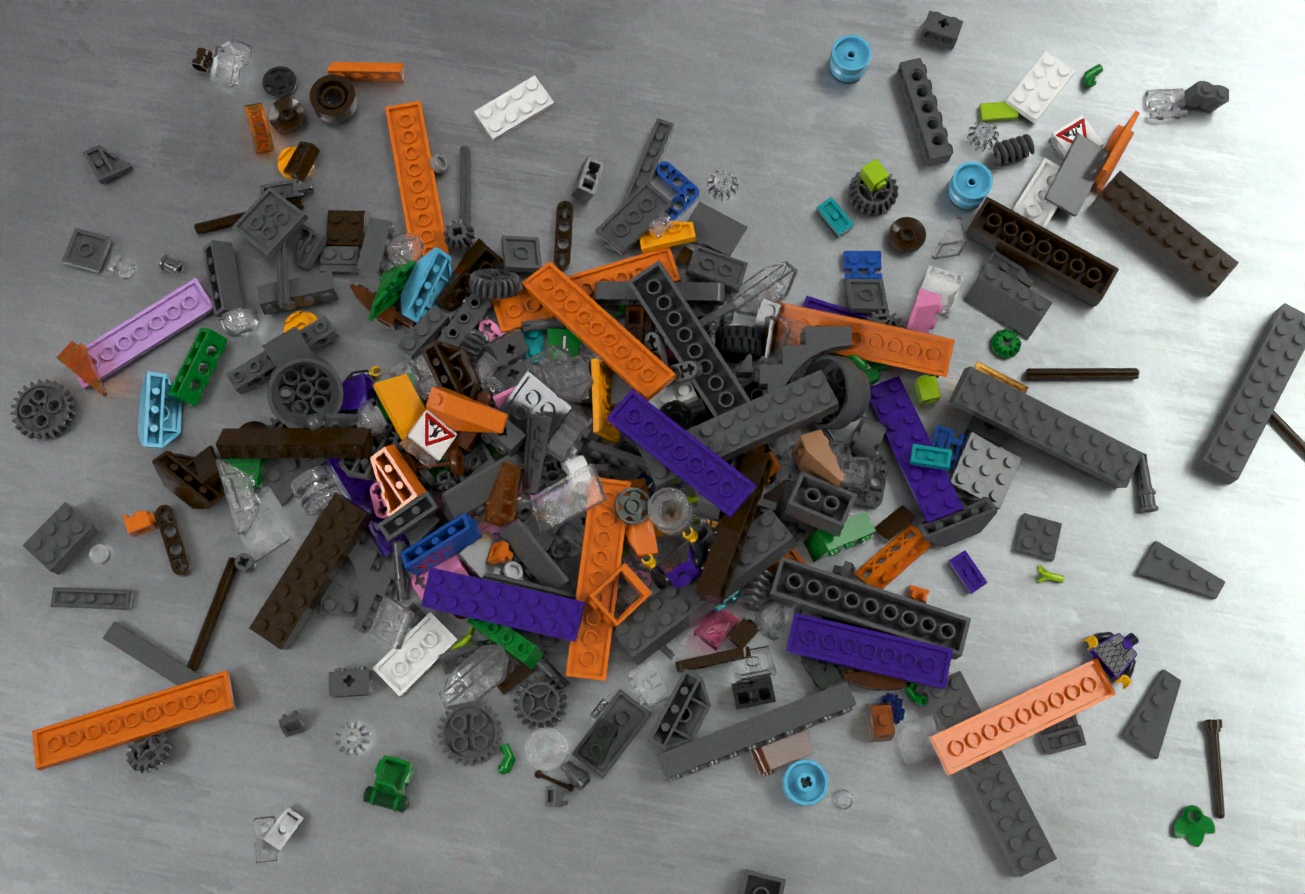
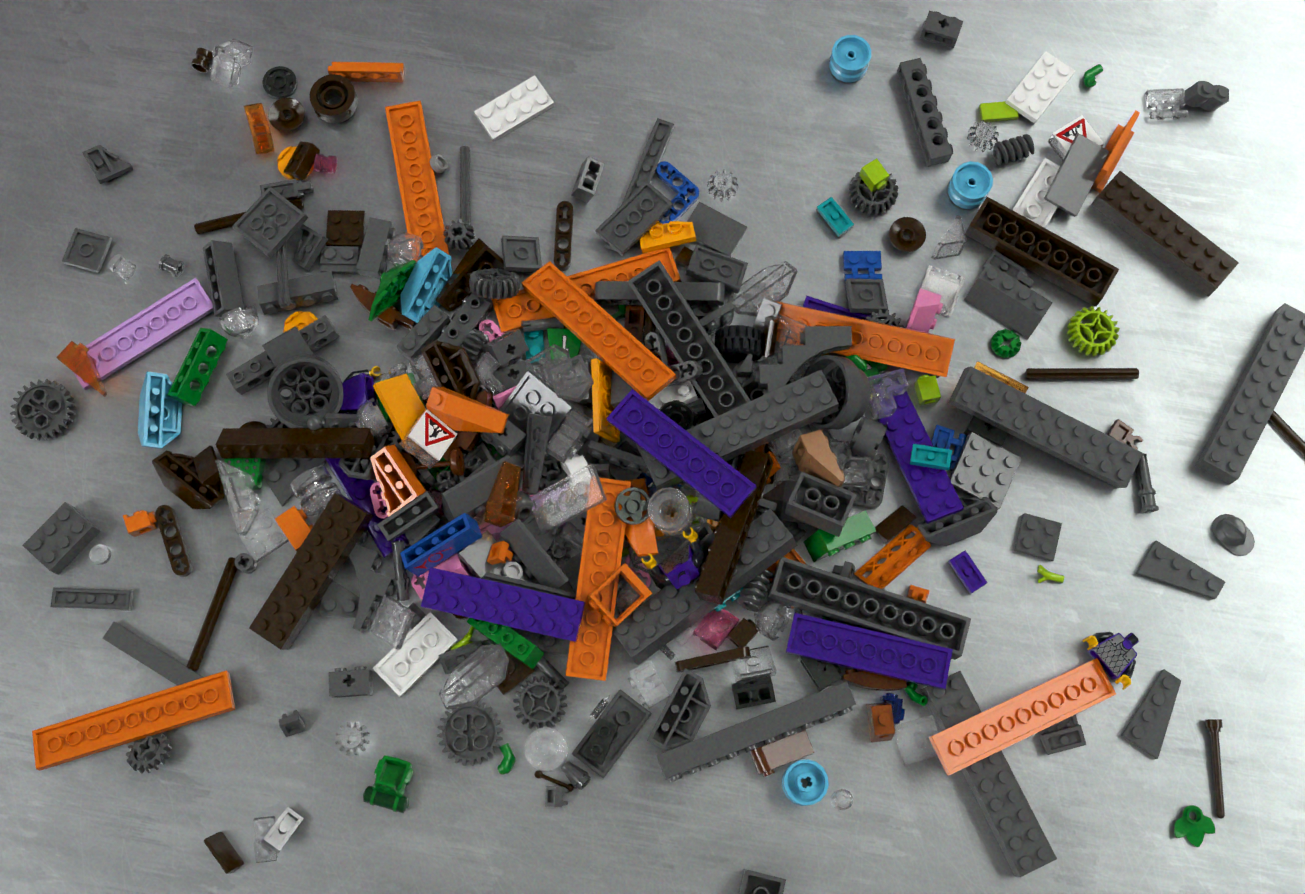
clear wheel [648,212,674,238] -> none
none -> dark brown slope [204,832,244,874]
none -> orange brick [275,506,314,551]
none -> clear pink wheel [314,154,337,174]
none -> clear brick [868,368,909,420]
none -> lime gear [1067,306,1120,357]
none -> plate [1107,419,1143,450]
none -> dark grey piece [1212,514,1255,556]

